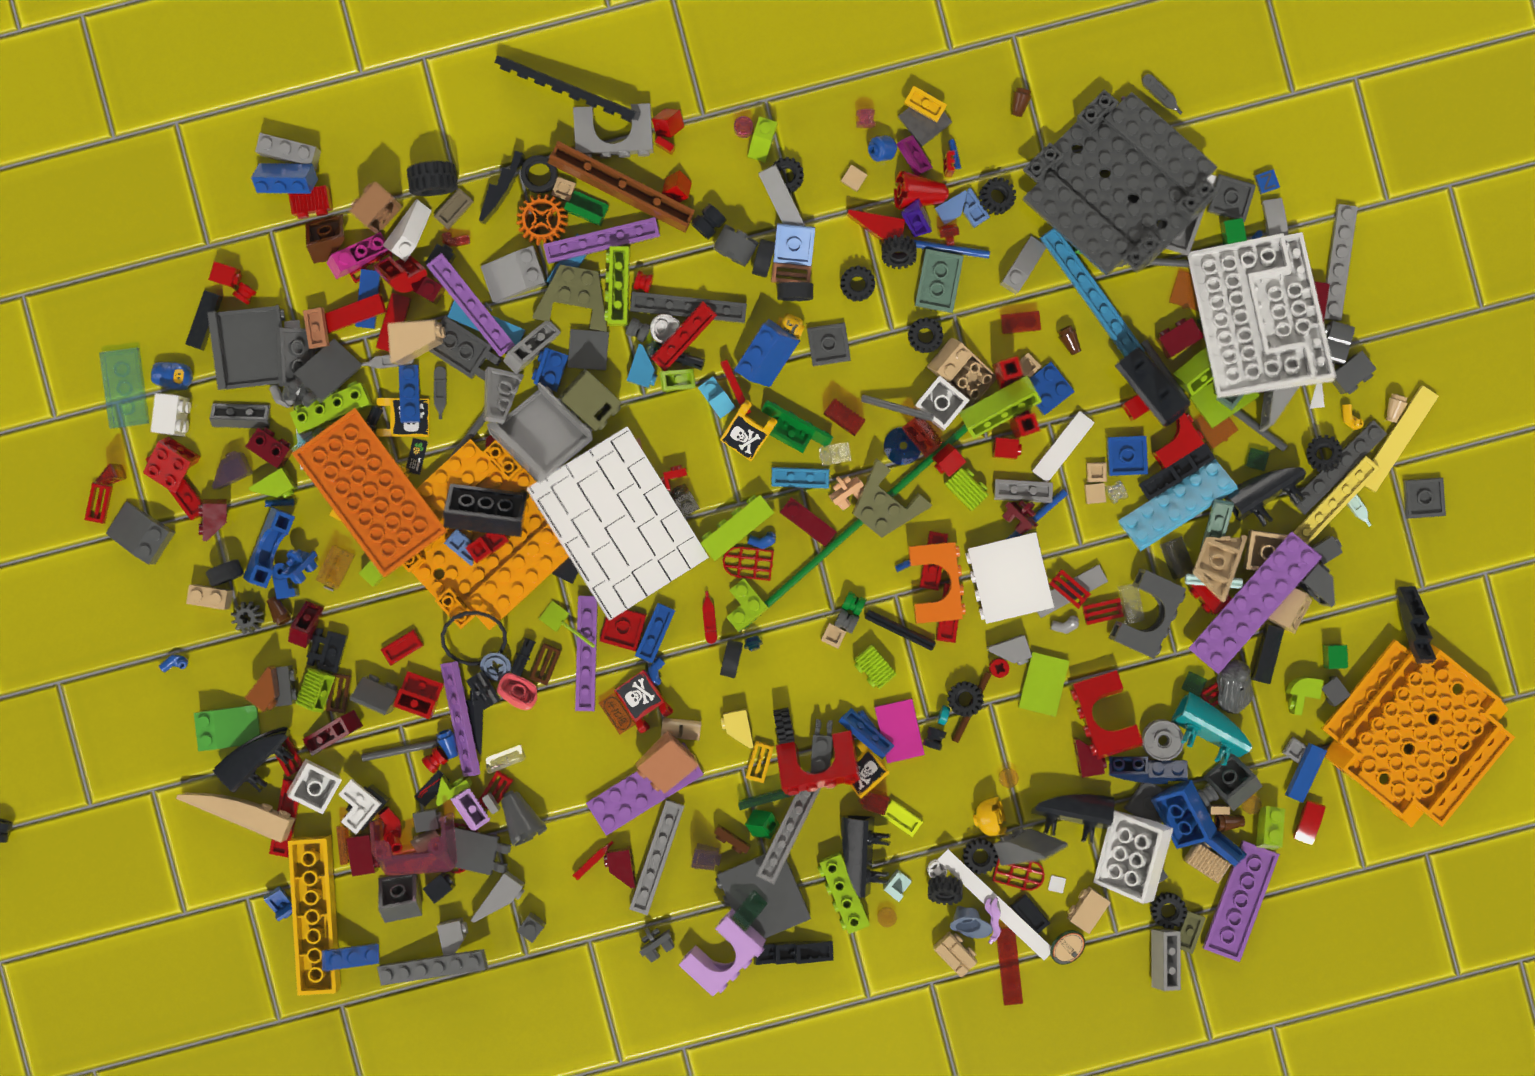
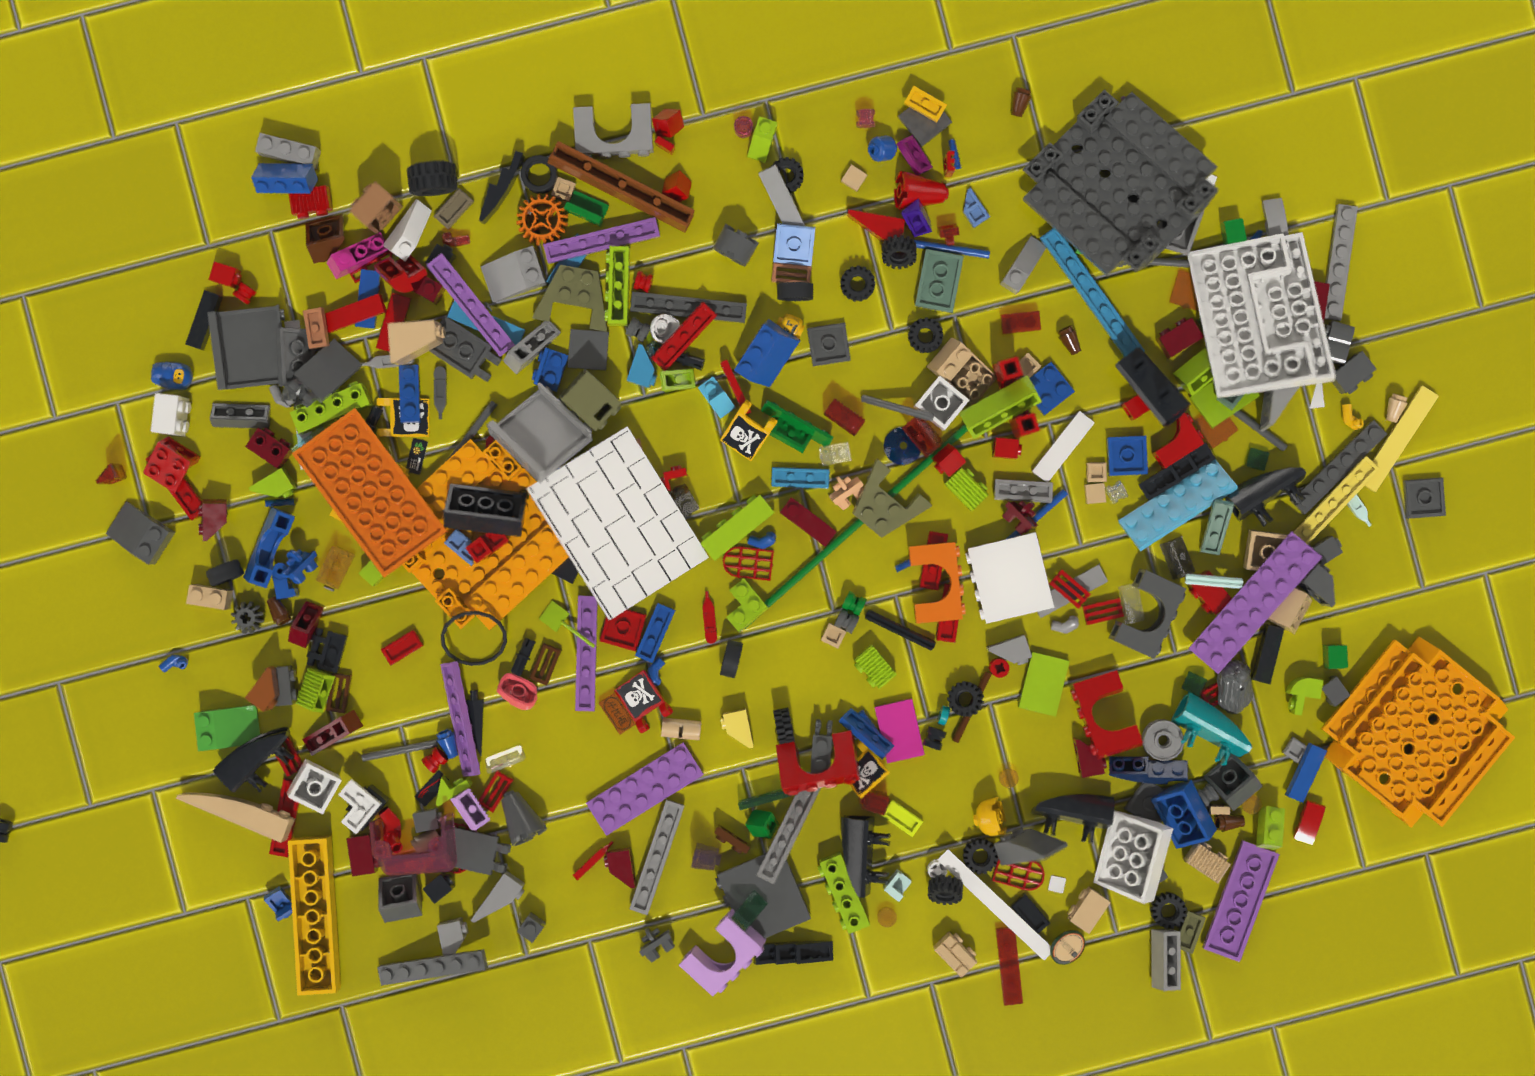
red tile [84,482,113,524] -> none
clear light blue tile [99,348,149,429] -> none
slope [212,451,253,490] -> none
blue plate [322,943,379,971] -> none
clear orange tile [336,824,350,865] -> none
dark grey slope [350,674,399,715] -> none
red brick [393,671,444,720] -> none
black hips [466,670,501,710] -> none
sand blue gear [480,652,511,681] -> none
light grey tile [482,792,501,814] -> none
light grey wing [484,367,524,424] -> none
black plate [494,55,641,122] -> none
nougat slope [635,730,699,794] -> none
black wheel [690,203,727,240] -> none
plate [744,636,763,651] -> none
yellow tile [745,741,774,783] -> none
black tyre [752,239,775,278] -> none
medium blue tile [935,190,967,225] -> none
sand blue piece [950,906,993,939] -> none
black tyre [979,177,1016,215] -> none
lavender hair [985,897,1001,944] -> none
dark grey bar [1141,339,1190,402] -> none
dark grey piece [1142,74,1182,115] -> none
tan wing [1193,535,1248,602] -> none
blue tile [1205,830,1247,867] -> none
dark grey tile [1207,174,1256,222] -> none
blue tile [1254,169,1280,195] -> none
black tyre [1306,435,1342,473] -> none
black slope [1397,586,1437,664] -> none

